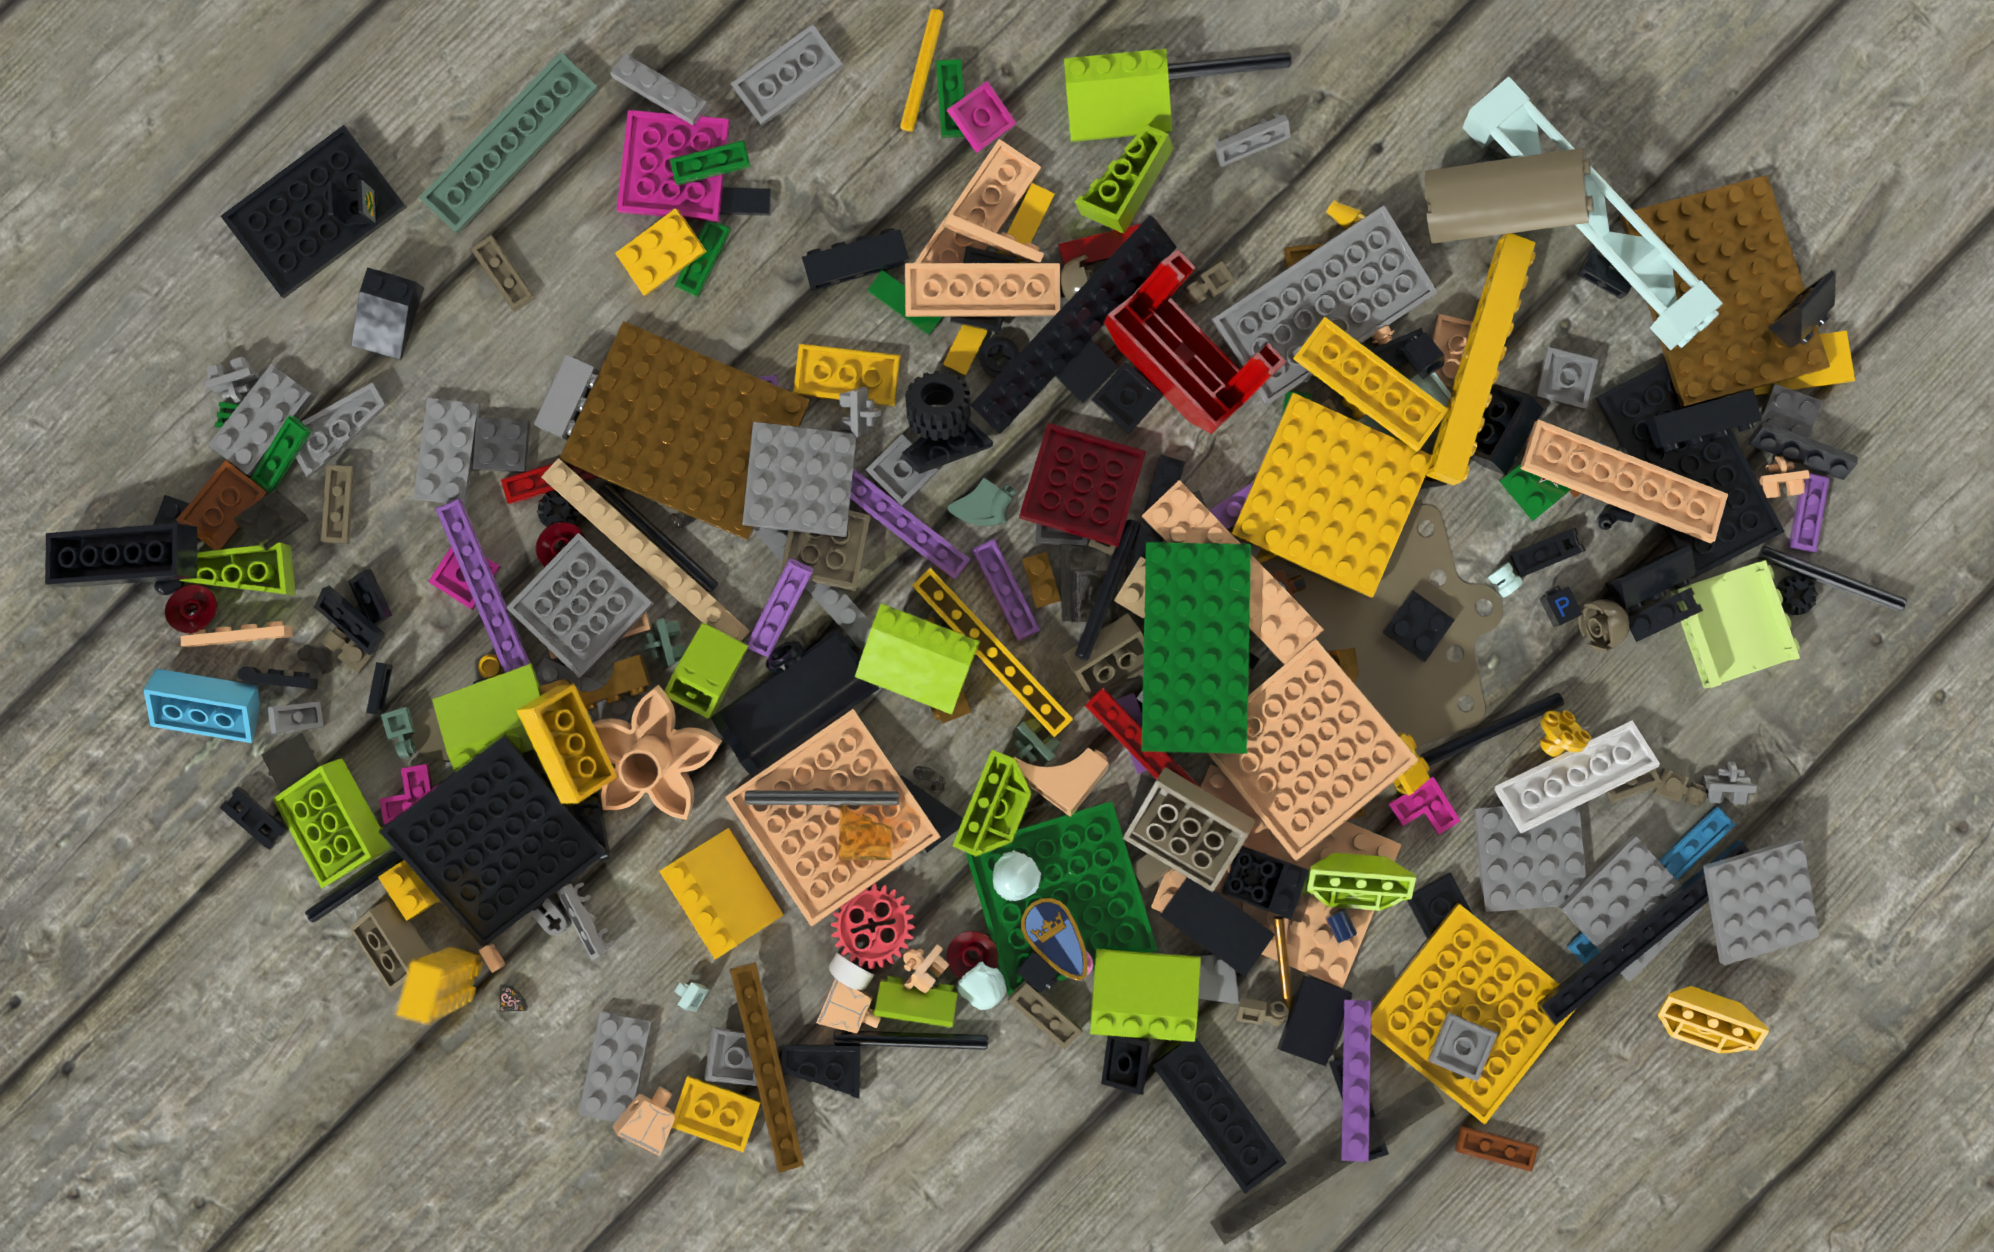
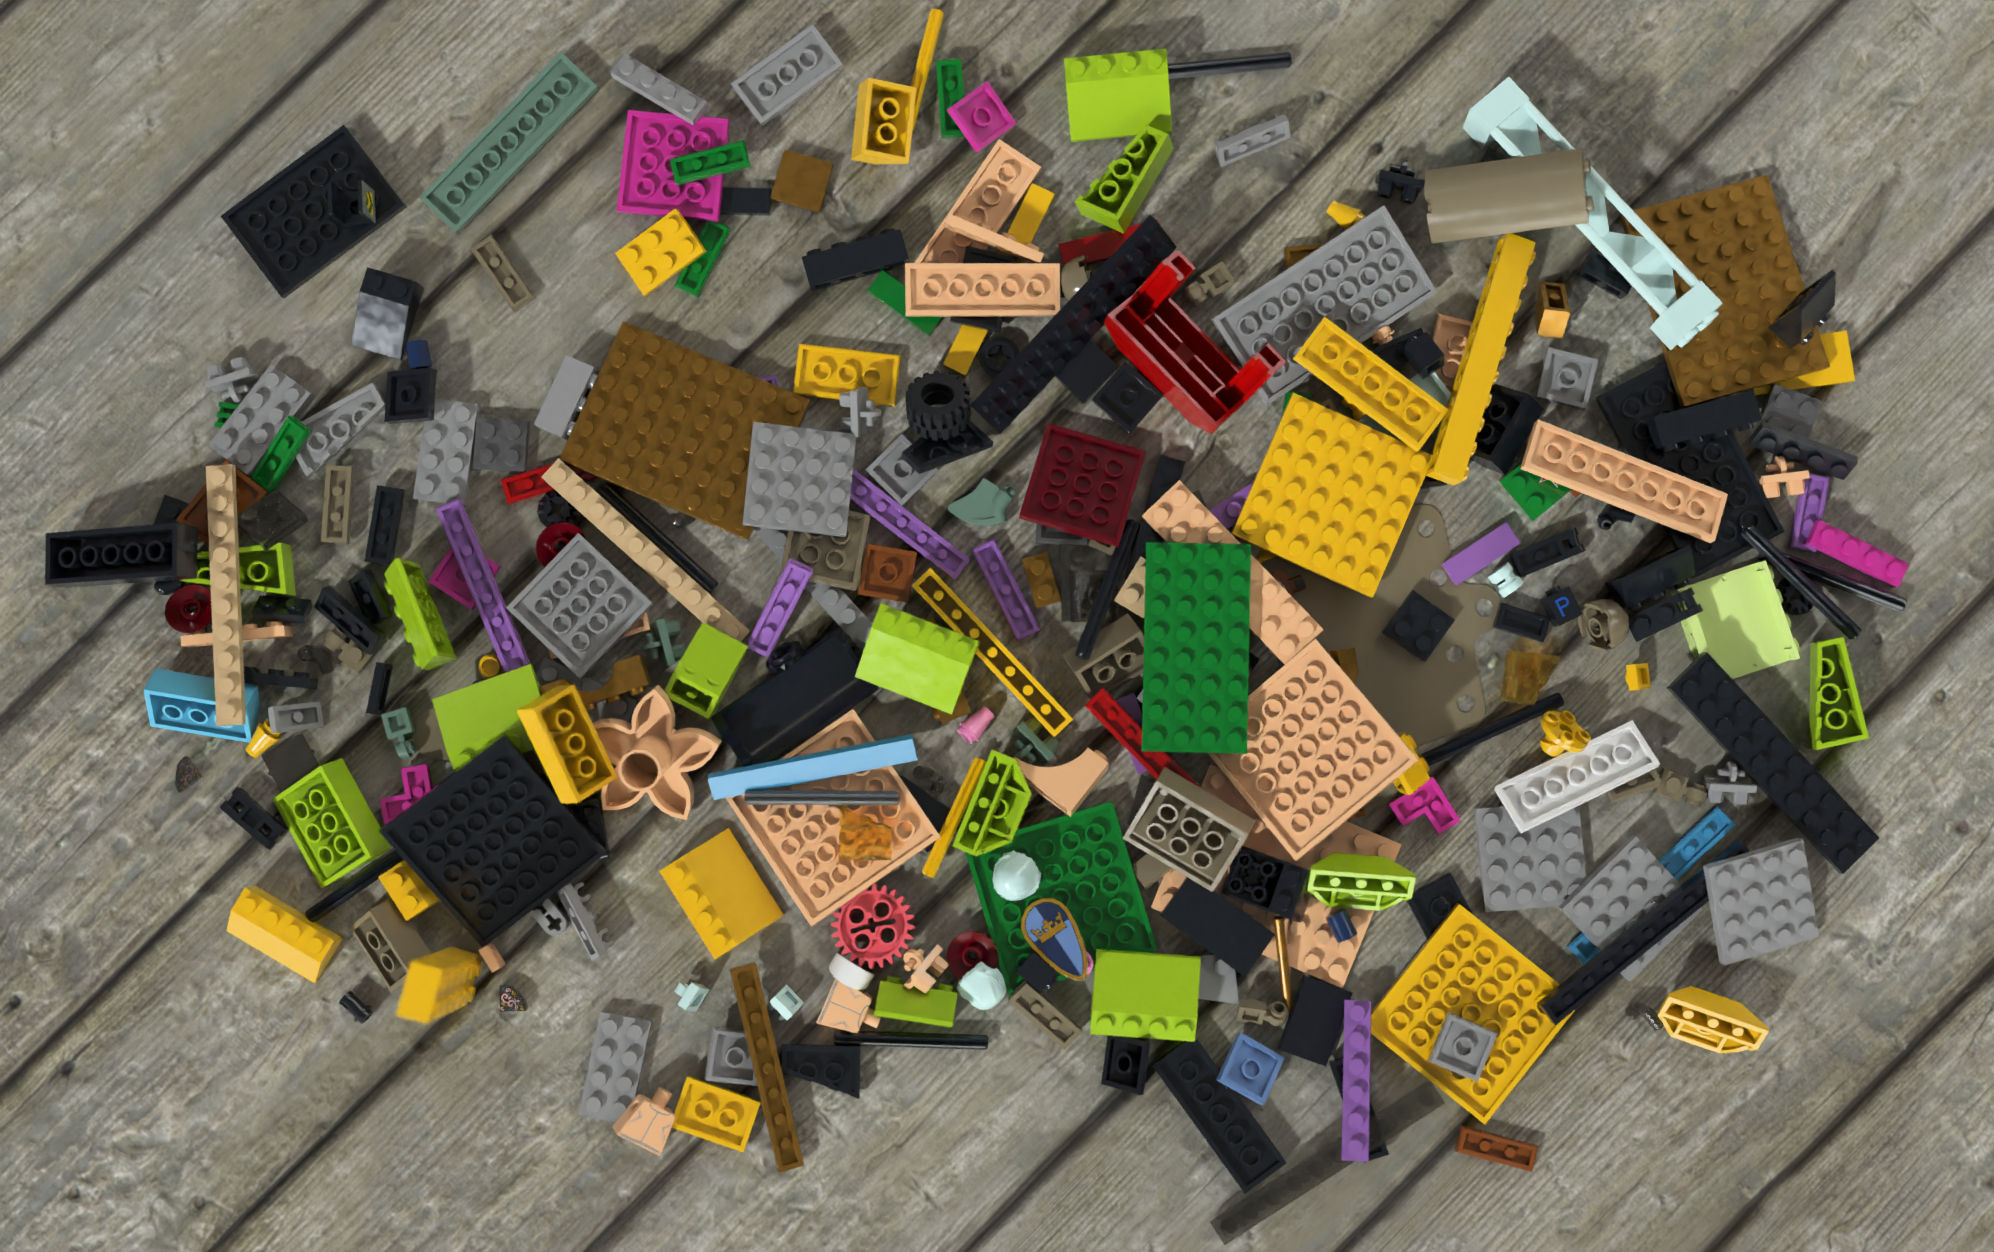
none -> clear smoke tile [175,756,203,793]
none -> tan plate [206,464,246,726]
none -> yellow slope [227,886,343,983]
none -> yellow cone [245,719,282,758]
none -> black plate [252,595,312,624]
none -> black pin [339,991,373,1024]
none -> black plate [365,485,405,565]
none -> black plate [384,368,437,424]
none -> lime slope [384,558,457,670]
none -> dark blue piece [405,340,432,370]
none -> tile [707,734,918,800]
none -> light aqua tile [768,984,804,1021]
none -> pearl gold tile [770,149,834,213]
none -> yellow slope [851,77,917,164]
none -> dark orange plate [858,543,917,603]
none -> yellow axle [922,757,986,878]
none -> bright pink cone [957,706,995,744]
none -> medium blue plate [1216,1033,1285,1105]
none -> black hips [1375,159,1425,205]
none -> medium lavender tile [1441,522,1520,586]
none -> black tile [1492,603,1551,643]
none -> clear yellow slope [1500,650,1561,705]
none -> pearl gold slope [1535,281,1570,338]
none -> yellow plate [1625,663,1651,691]
none -> clear smoke arm [1625,1001,1664,1031]
none -> black plate [1667,652,1879,874]
none -> black axle [1741,525,1862,640]
none -> dark pink plate [1805,520,1909,587]
none -> lime wedge [1809,637,1869,750]

